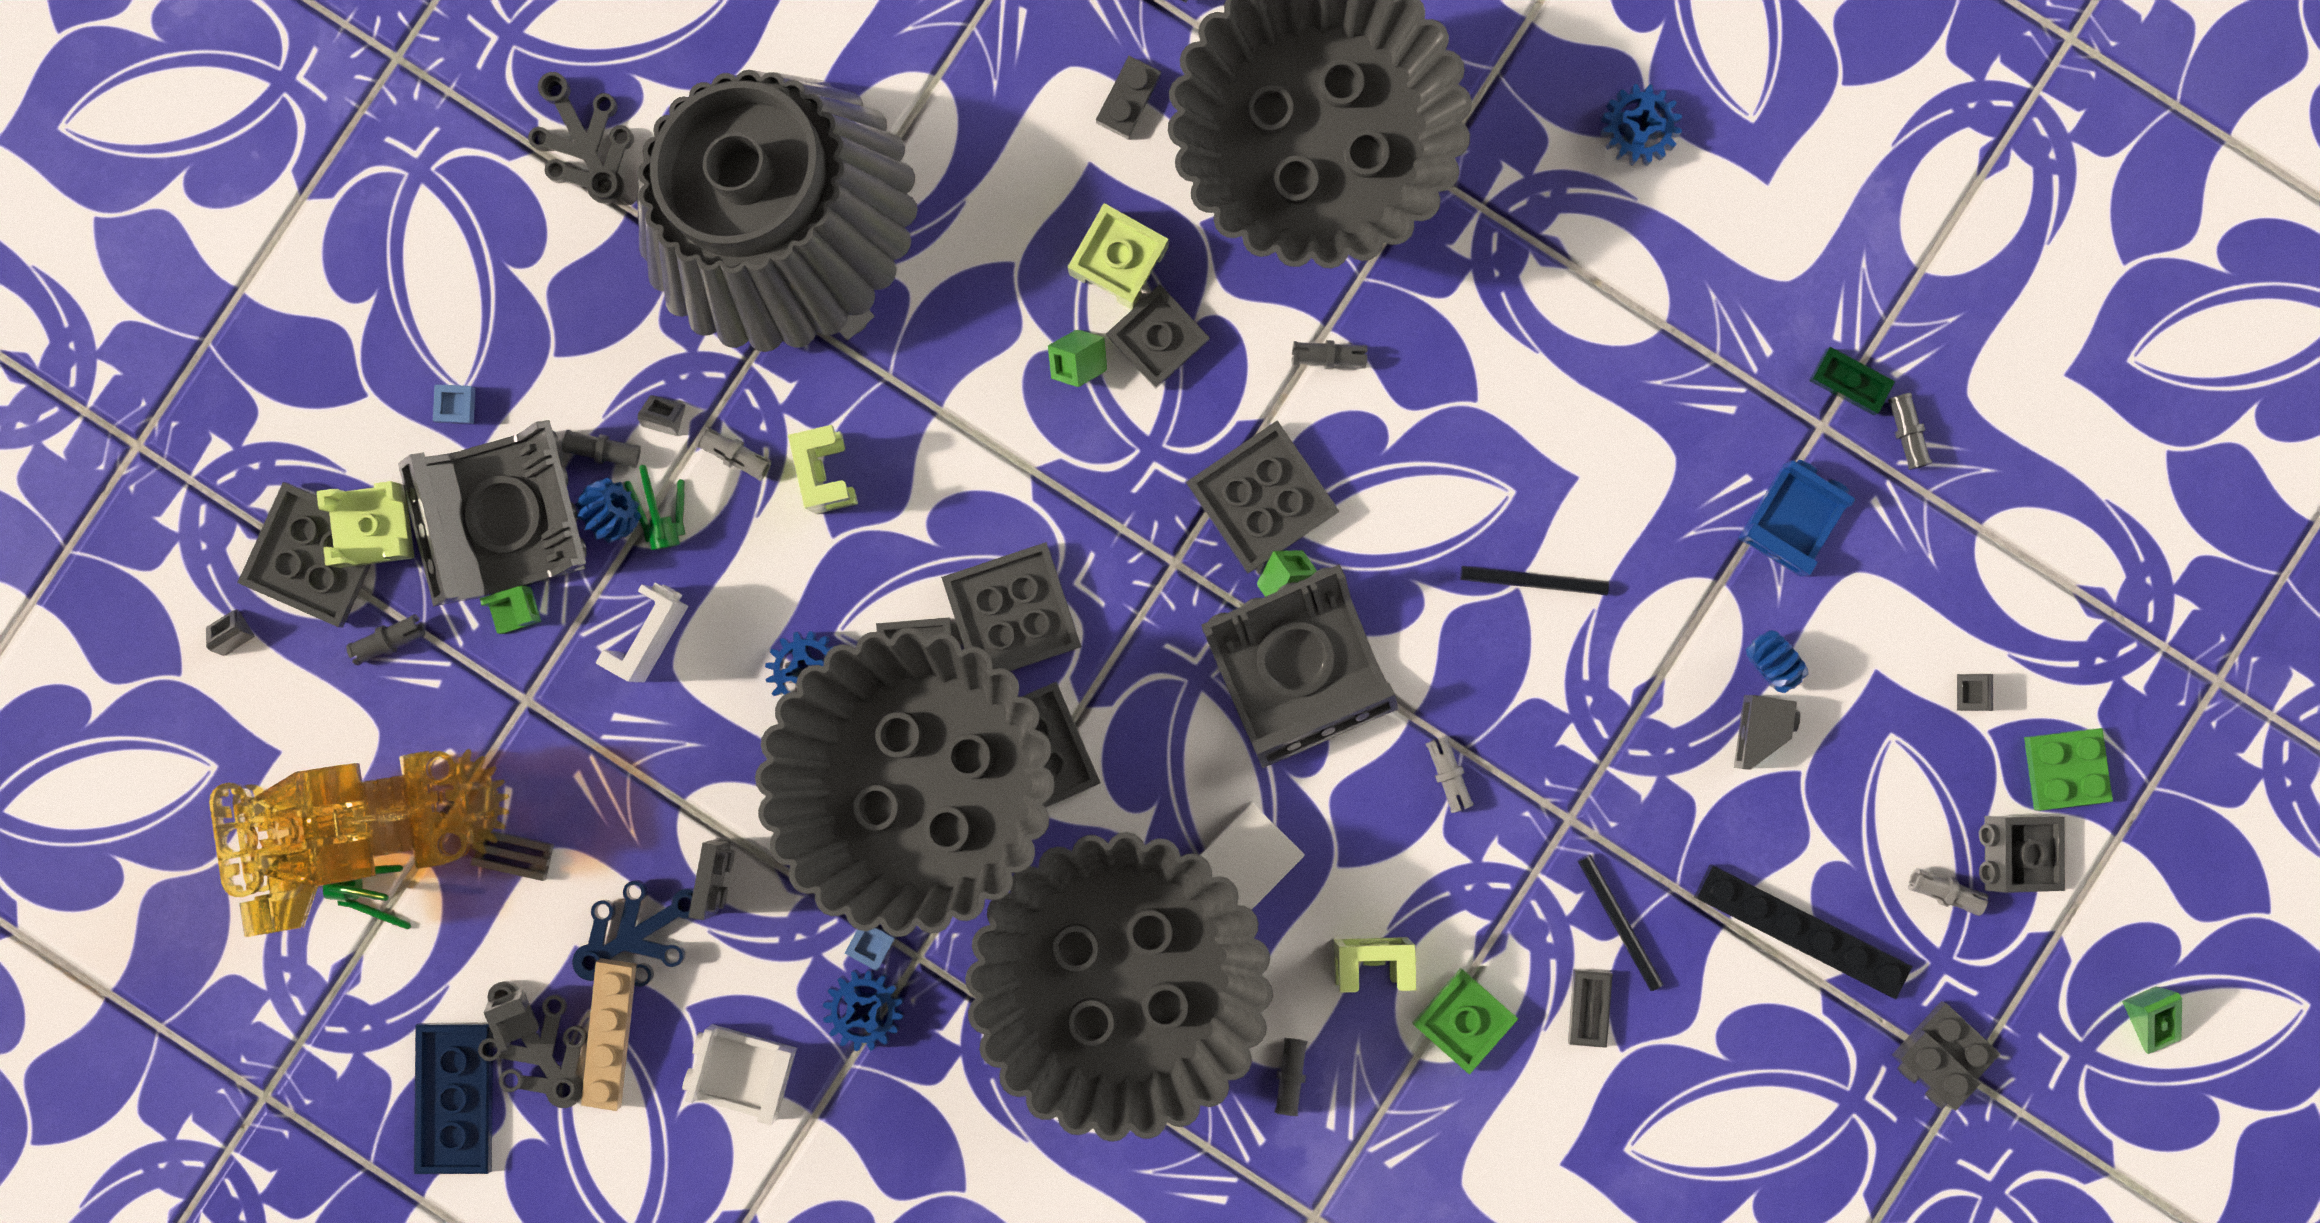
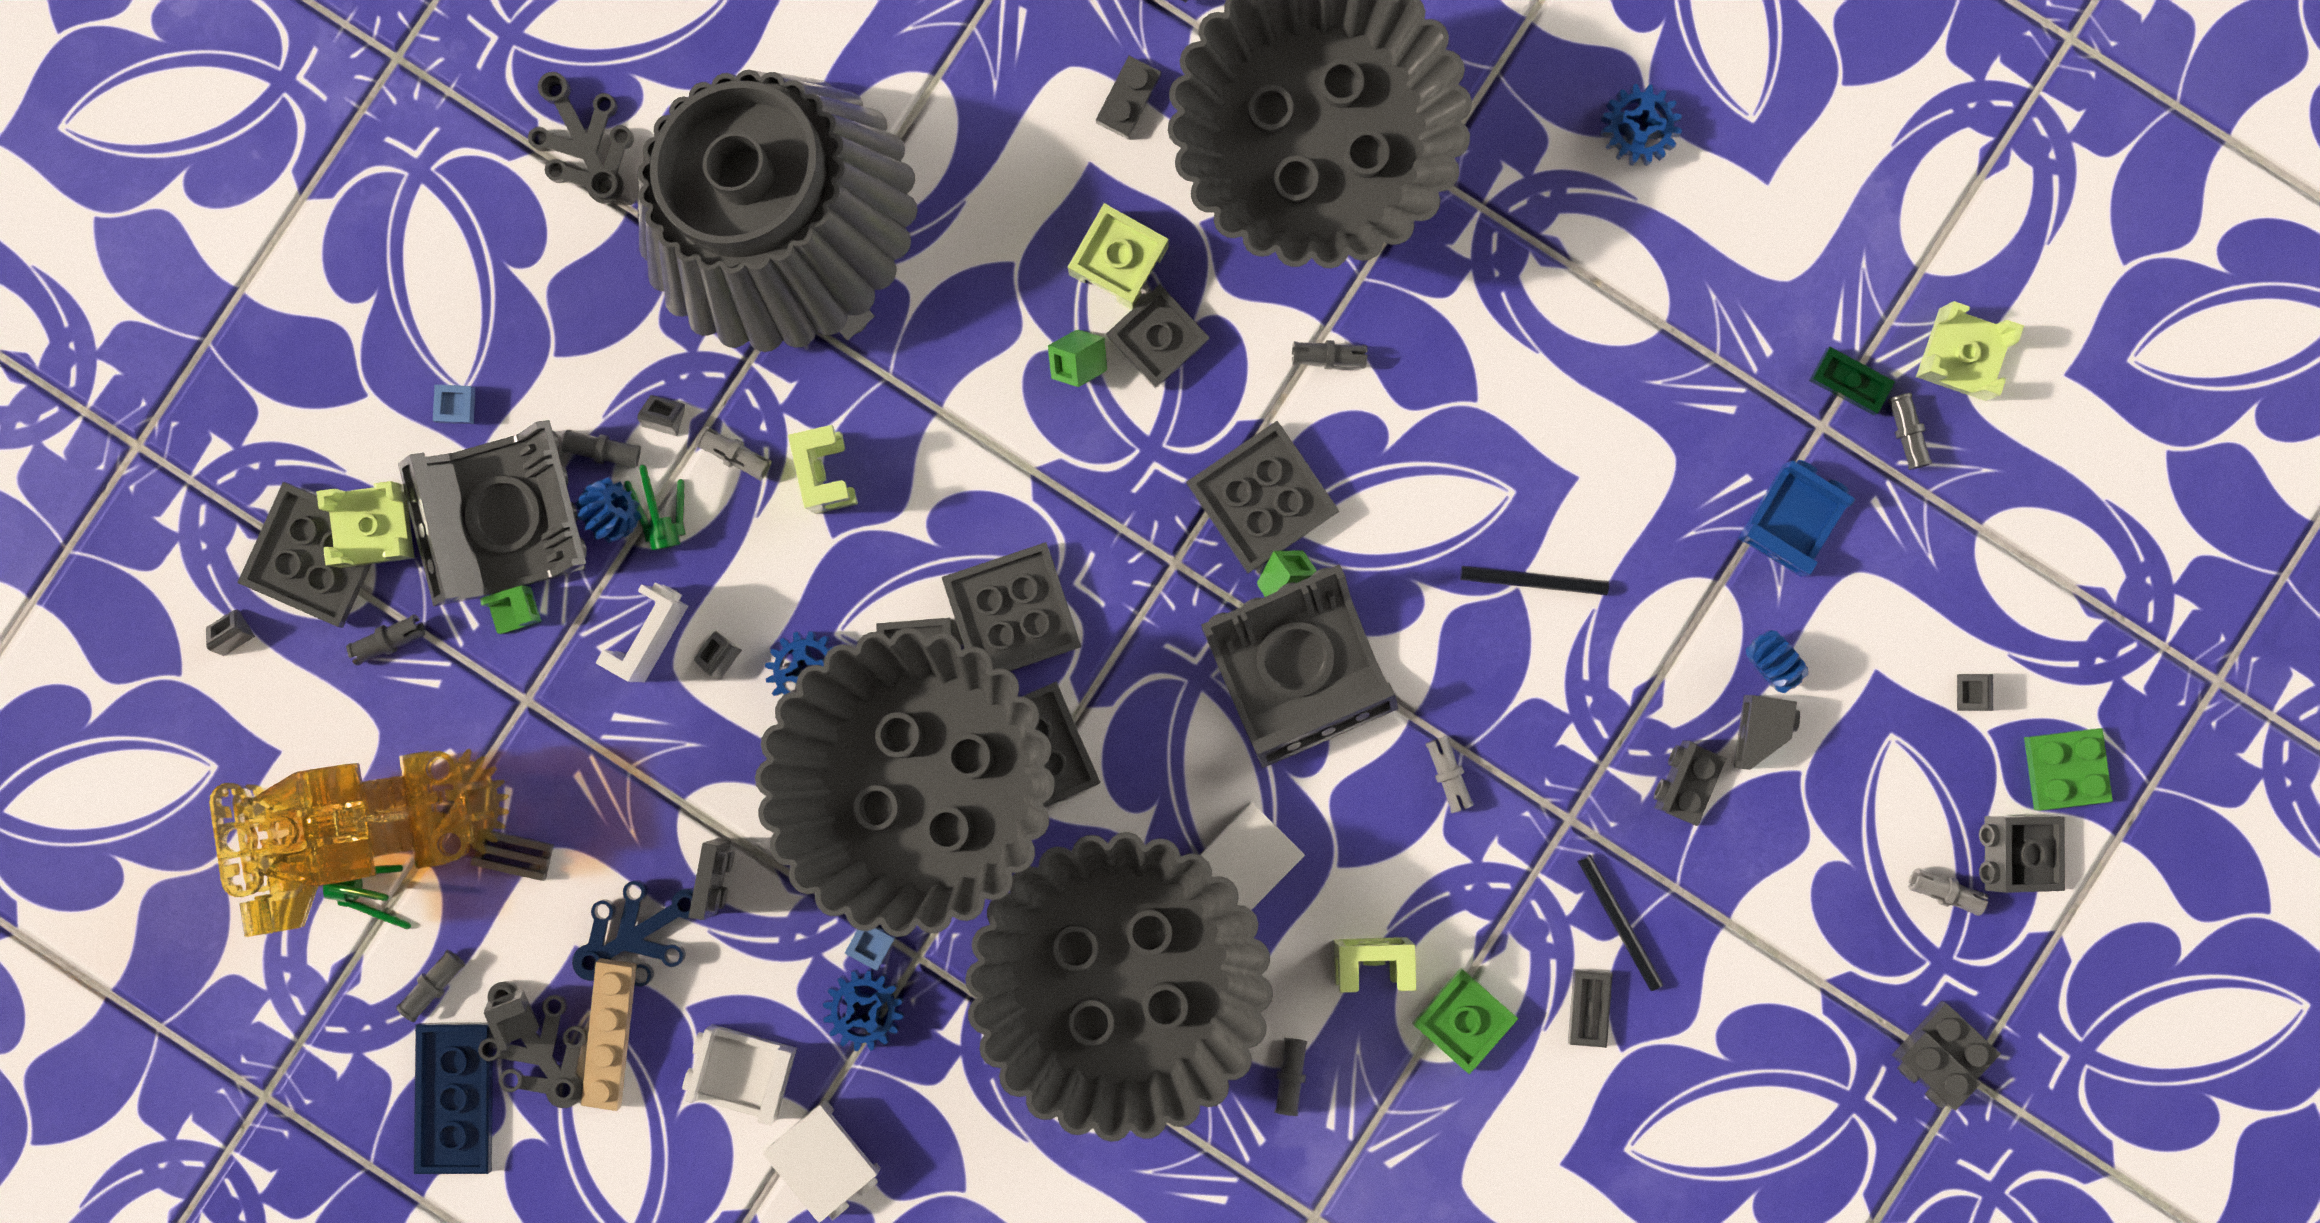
black plate [1694,865,1913,999] -> none
bright green slope [2122,986,2183,1054] -> none
none -> dark grey pin [396,950,465,1022]
none -> dark grey slope [694,631,742,679]
none -> white panel [762,1099,881,1223]
none -> dark grey bracket [1653,740,1727,826]
none -> yellowish green panel [1916,301,2024,401]

